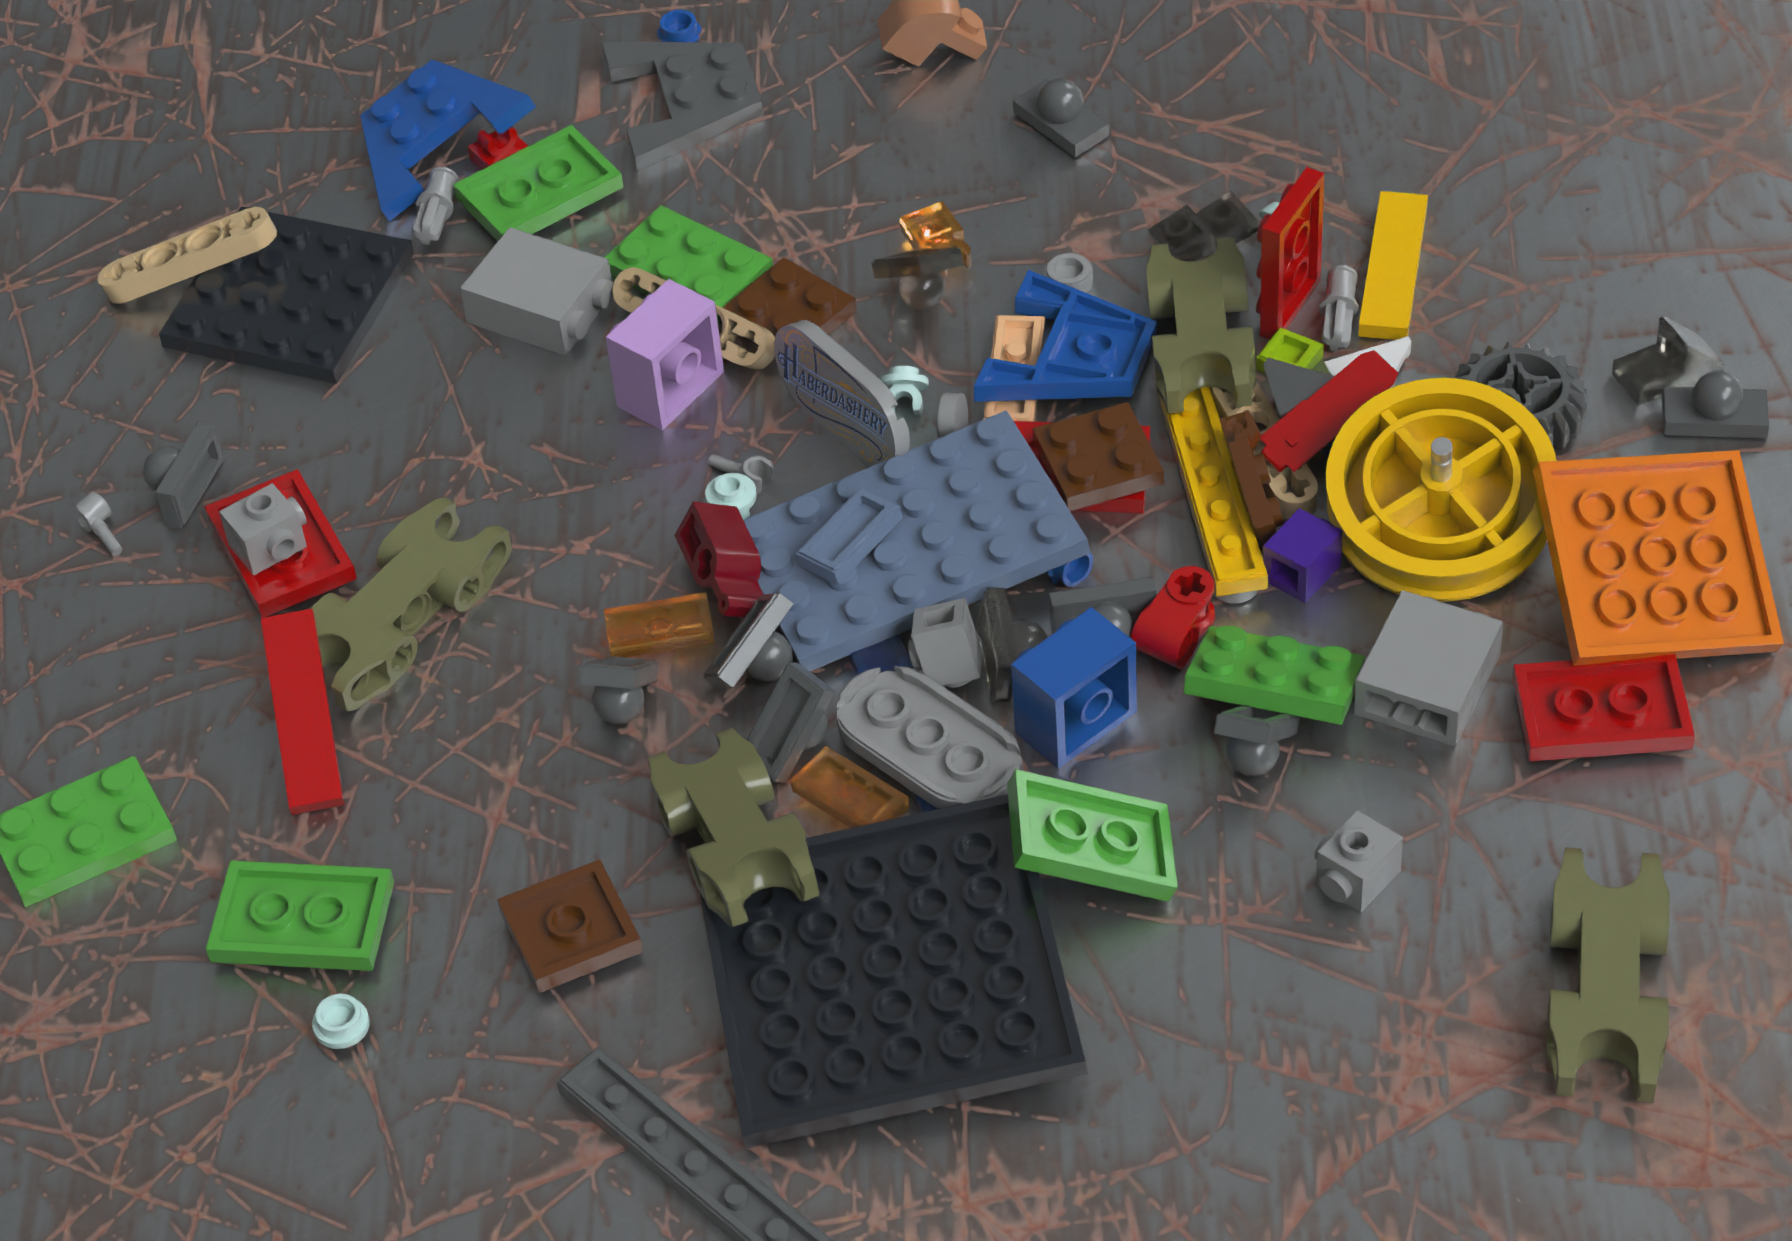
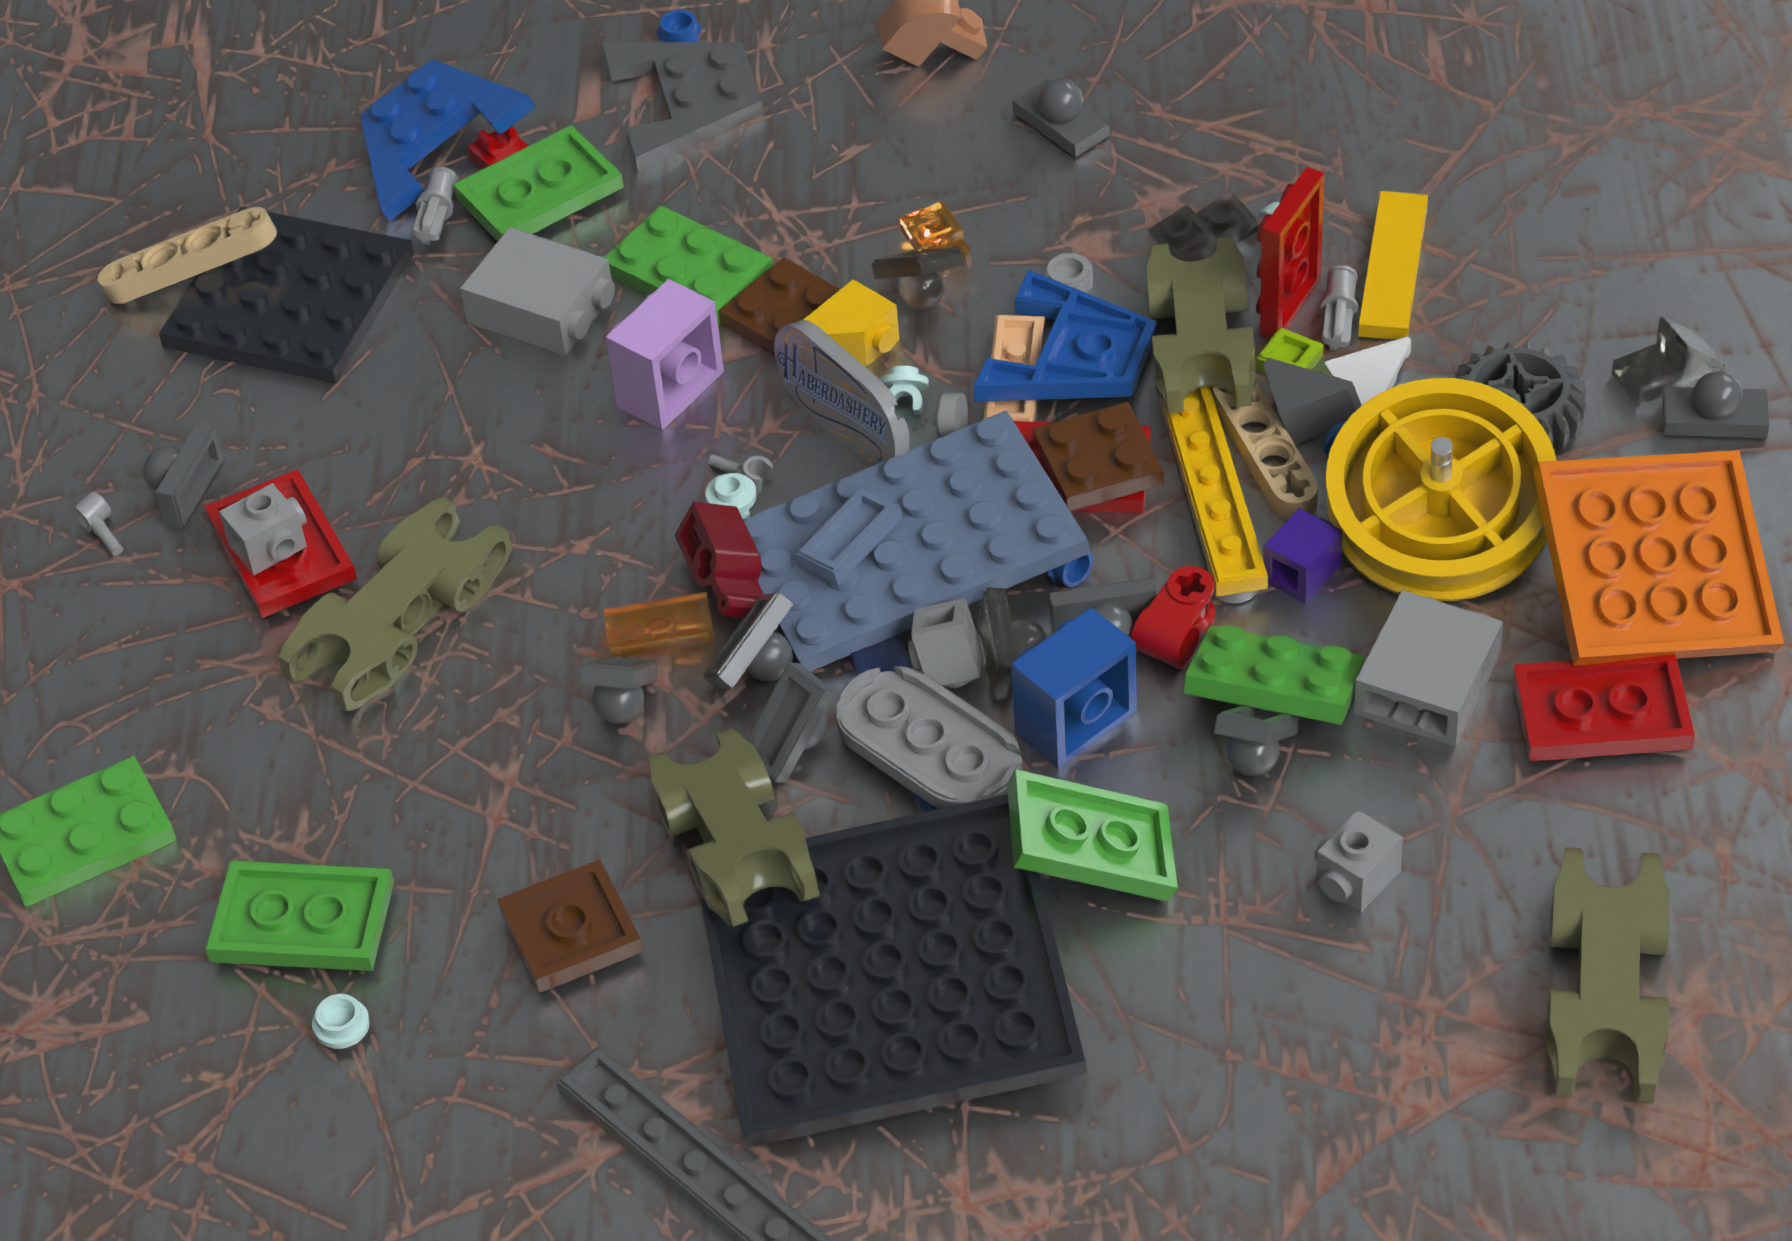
red tile [260,608,345,815] -> none
tan beam [612,267,775,370] -> none
clear orange plate [791,746,910,828] -> none
reddish brown hinge [1220,410,1284,552] -> none
red piece [1260,350,1399,473] -> none
none -> yellow slope [803,279,900,367]

